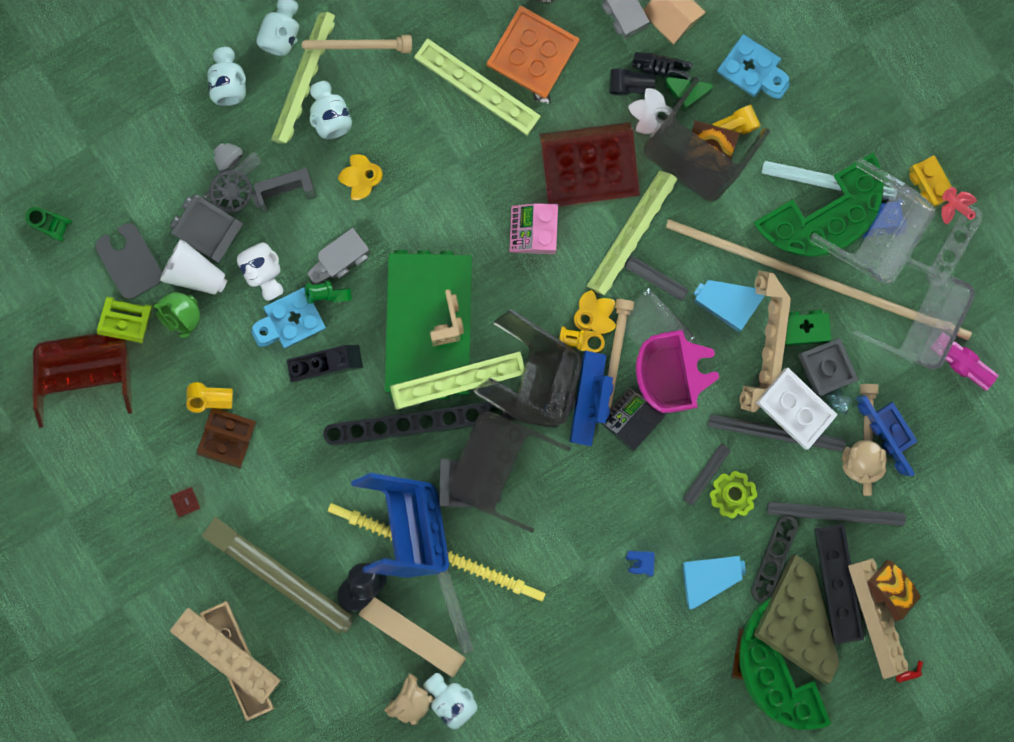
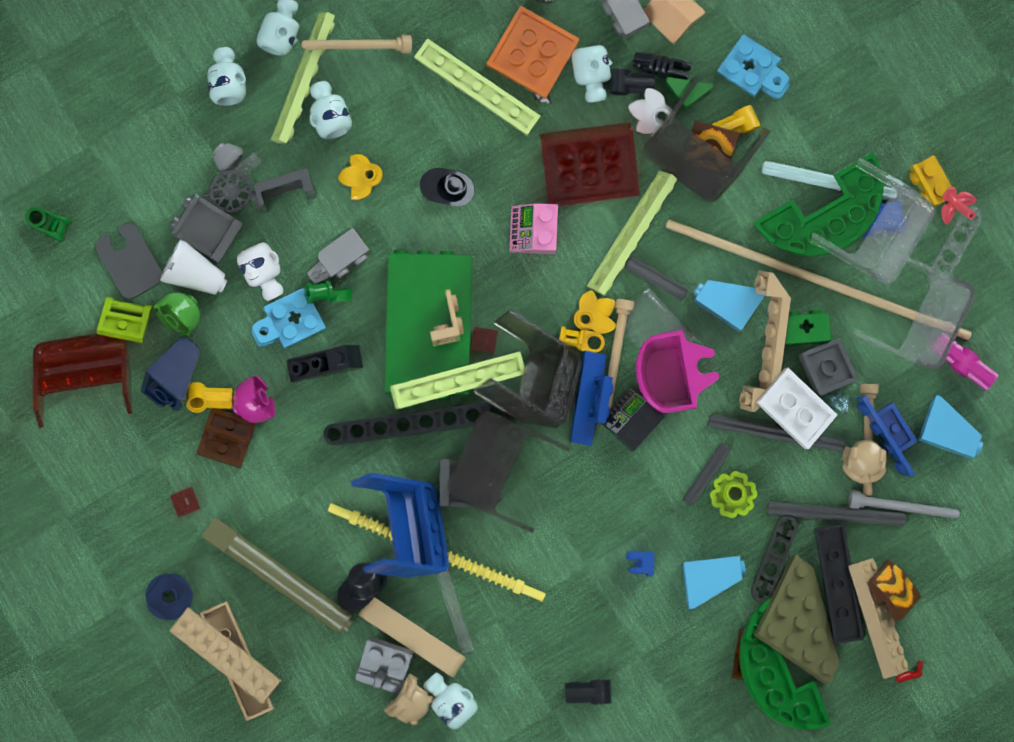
none -> dark blue slope [141,336,200,411]
none -> dark blue plate [146,574,193,620]
none -> dark pink cylinder [232,376,275,423]
none -> hinge [355,636,414,694]
none -> black piece [420,168,475,206]
none -> clear red tile [471,327,498,354]
none -> black piece [565,680,612,704]
none -> light aqua piece [572,45,612,103]
none -> light grey piece [848,490,960,519]
none -> medium azure slope [918,395,983,459]

